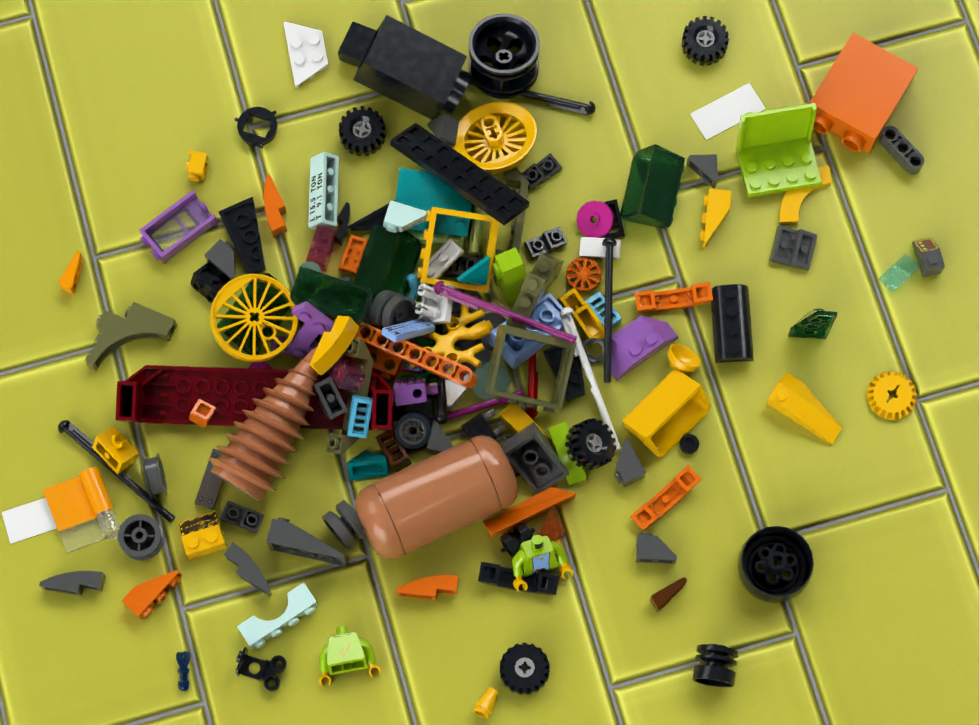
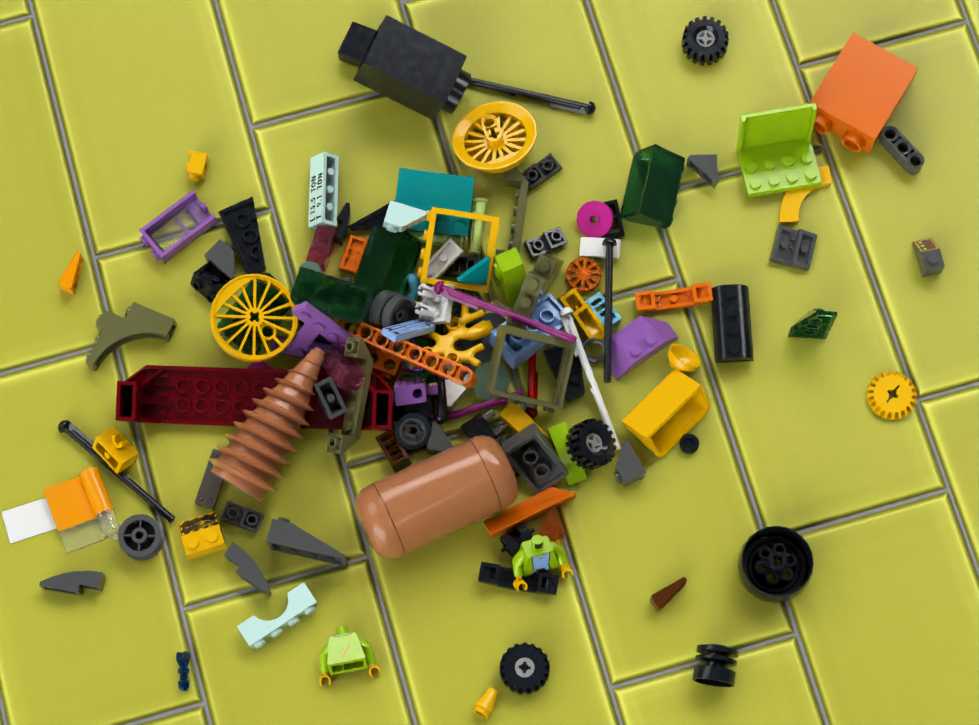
orange slope [122,570,182,619] -> none
dark grey wheel [142,453,167,499] -> none
orange slope [189,399,216,428] -> none
black piece [235,107,278,148] -> none
black piece [236,647,287,692] -> none
orange slope [264,174,287,237] -> none
white wing [283,22,329,88] -> none
yellow slope [309,316,359,375] -> none
dark grey wheel [322,500,366,551] -> none
black wheel [339,106,386,156] -> none
medium azure slope [347,395,373,439] -> none
teal slope [347,450,388,481] -> none
black plate [390,123,530,226] -> none
orange slope [396,575,459,600] -> none
dark grey slope [427,113,459,147] -> none
black wheel [469,14,540,99] -> none
orange slope [630,465,702,531] -> none
dark grey slope [636,532,677,564] -> none
white sticker [690,83,766,140] -> none
yellow slope [700,188,732,248] -> none
yellow wedge [766,372,843,445] -> none
clear light blue slope [879,254,920,292] -> none

